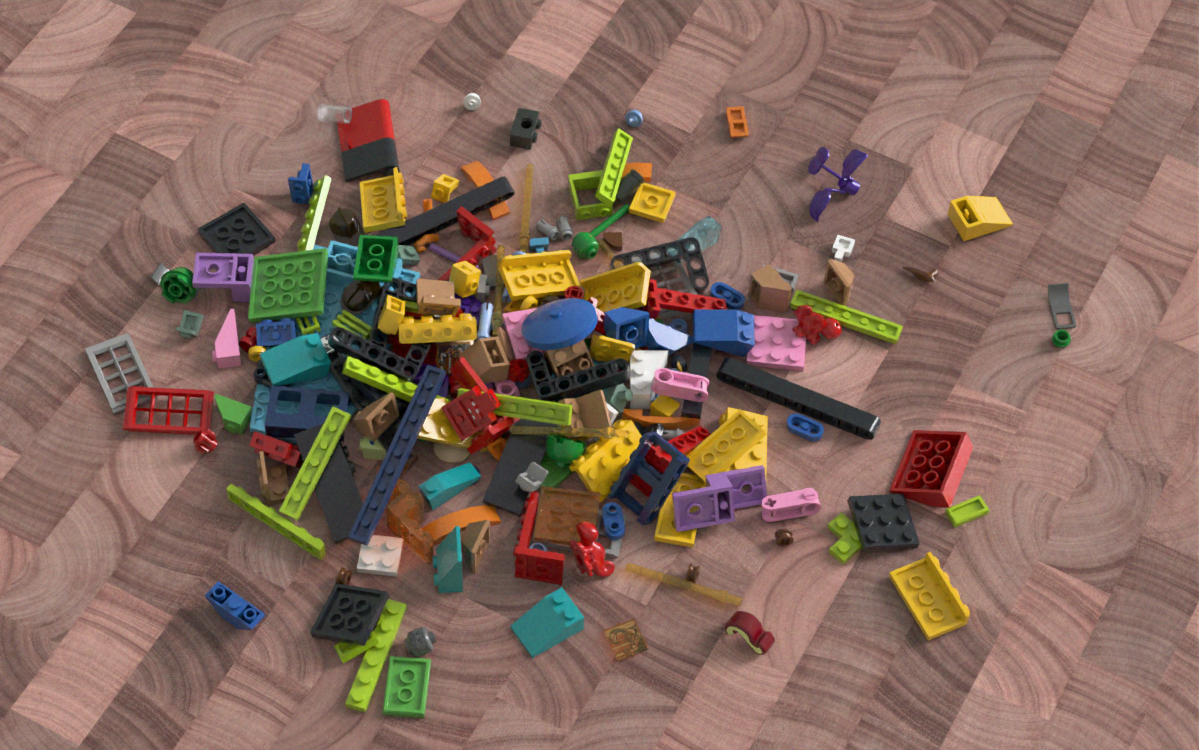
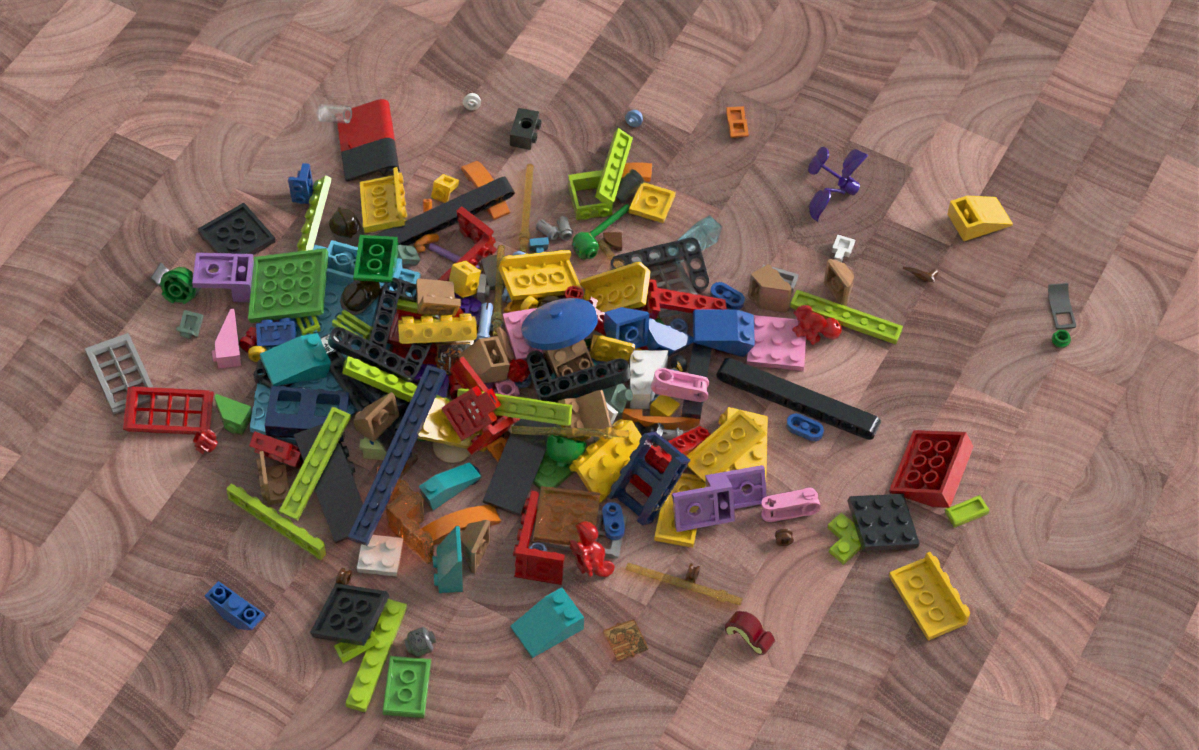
yellow slope [378,295,405,335] -> none
light grey bracket [515,462,548,492] -> none

